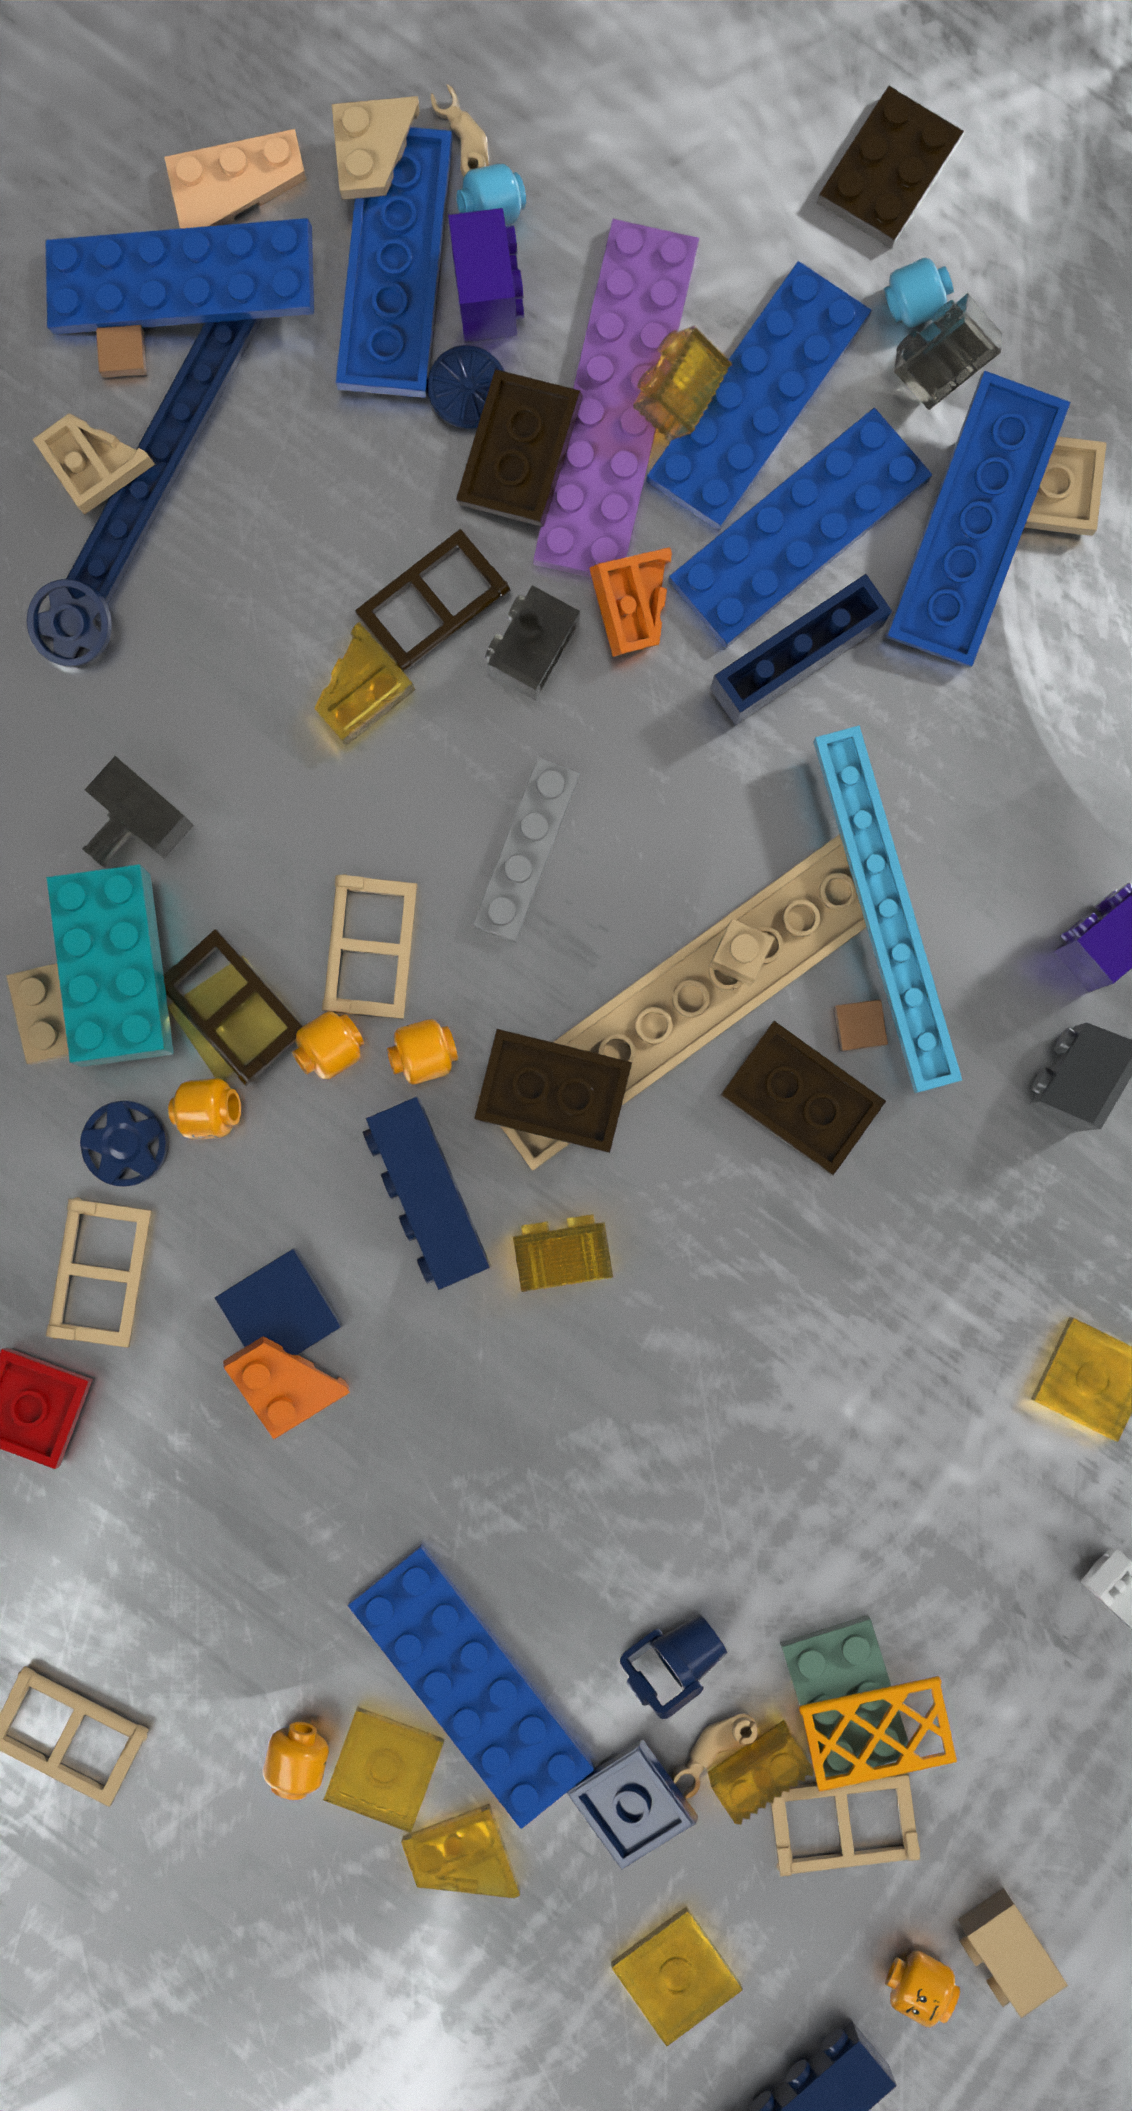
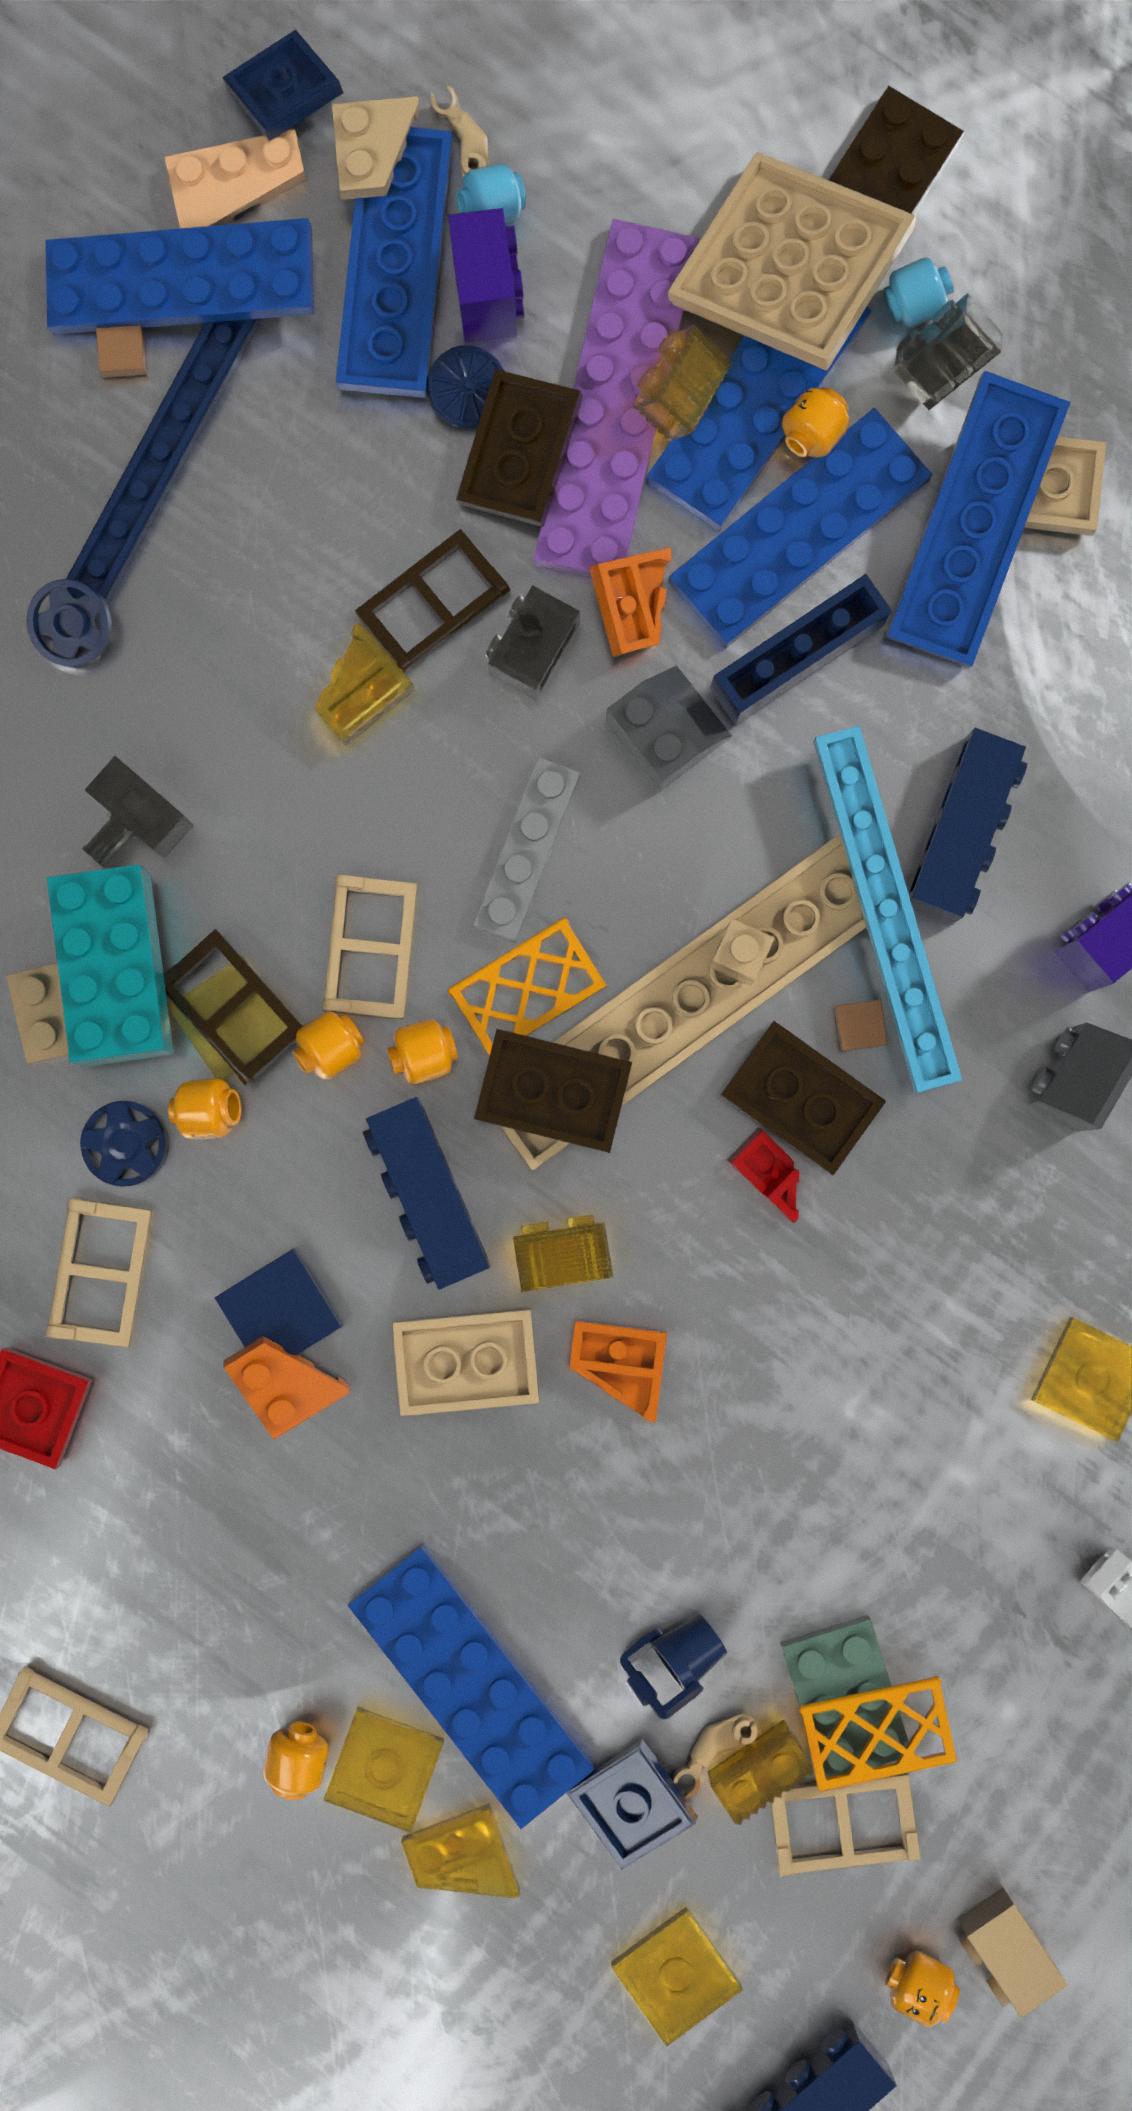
tan wing [32,413,155,515] -> none
none -> dark blue tile [222,30,344,141]
none -> tan plate [392,1309,539,1416]
none -> light orange window [447,917,607,1056]
none -> orange wing [569,1320,667,1423]
none -> dark grey slope [605,665,732,792]
none -> tan plate [668,152,916,371]
none -> red slope [727,1127,799,1224]
none -> light orange head [782,387,850,458]
none -> dark blue brick [908,728,1028,923]

